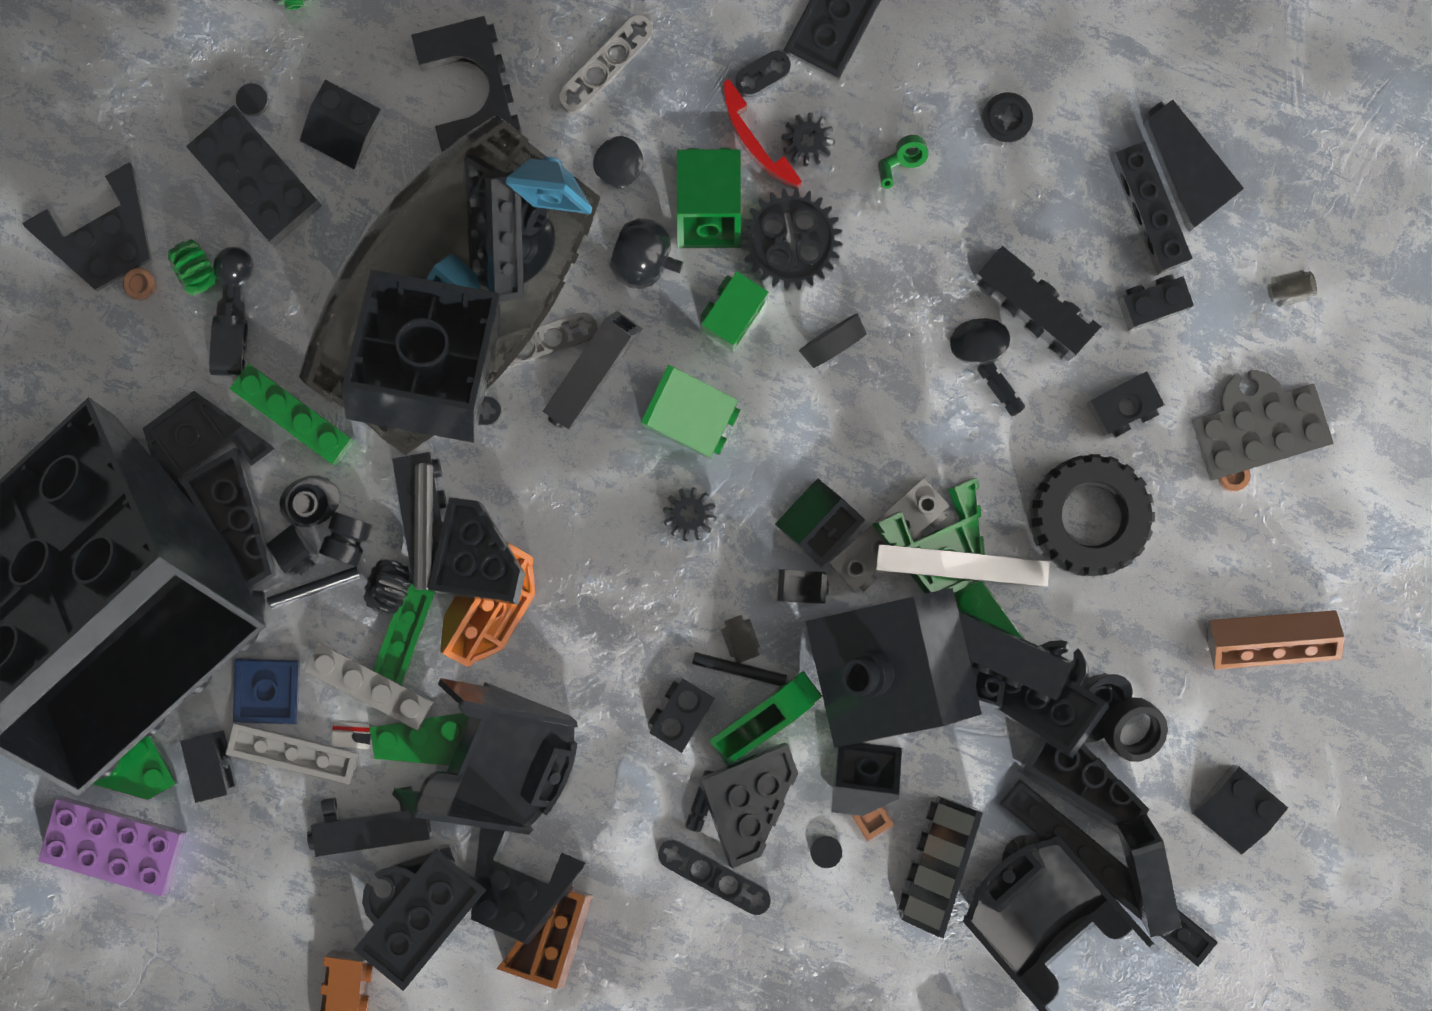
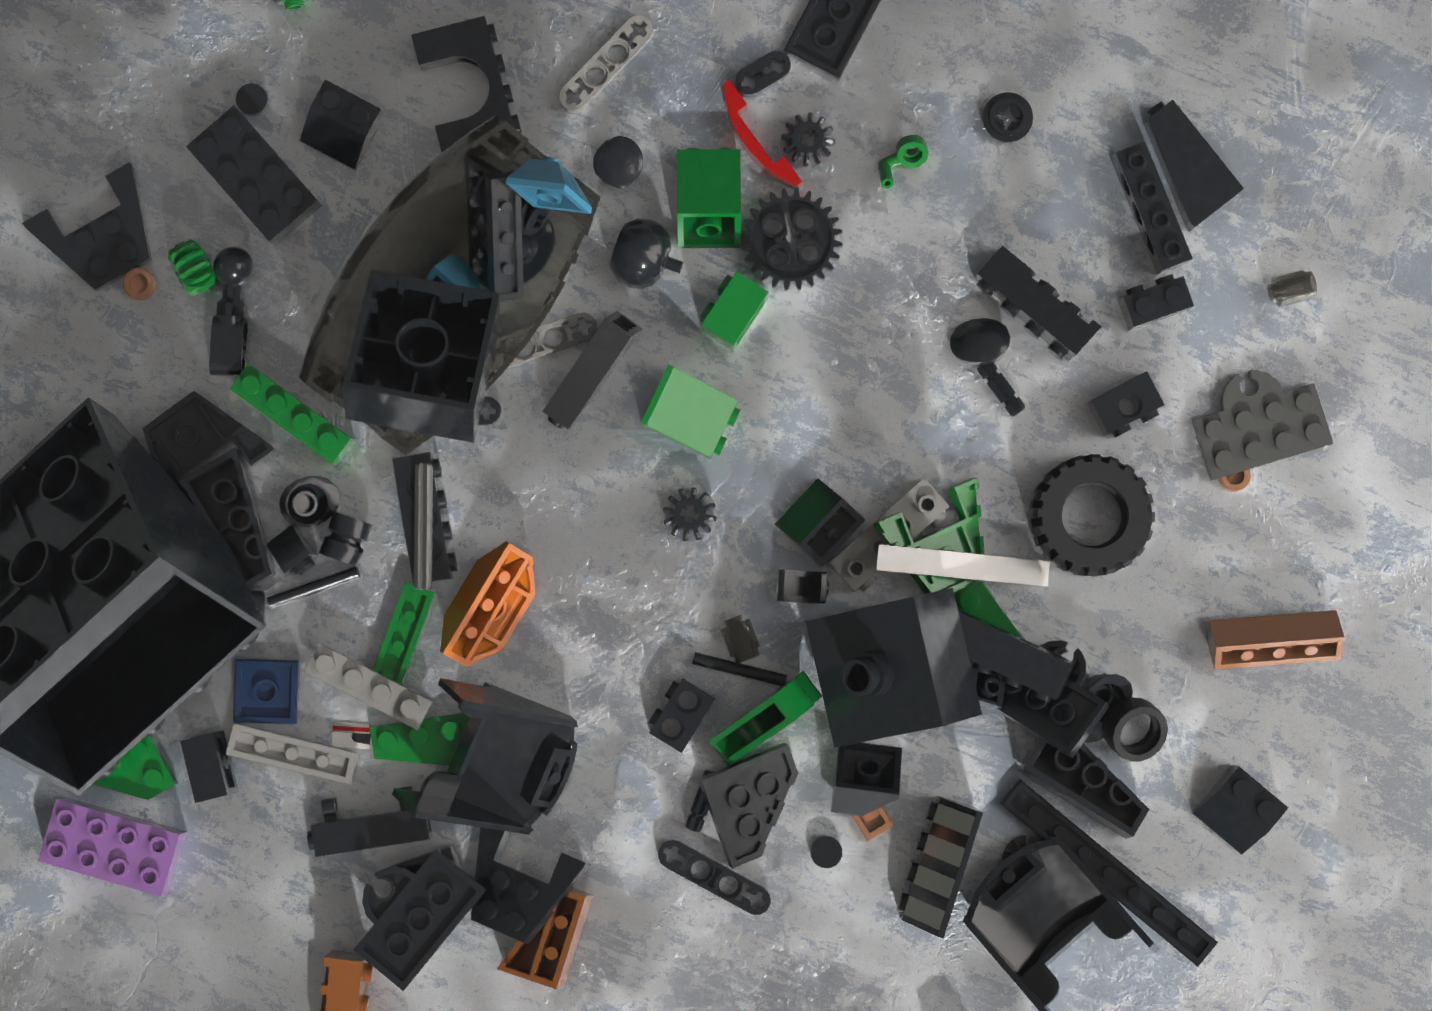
black gear [363,559,411,614] -> none
black plate [428,497,526,605] -> none
black tyre [799,313,867,368] -> none
black slope [1116,814,1181,938] -> none

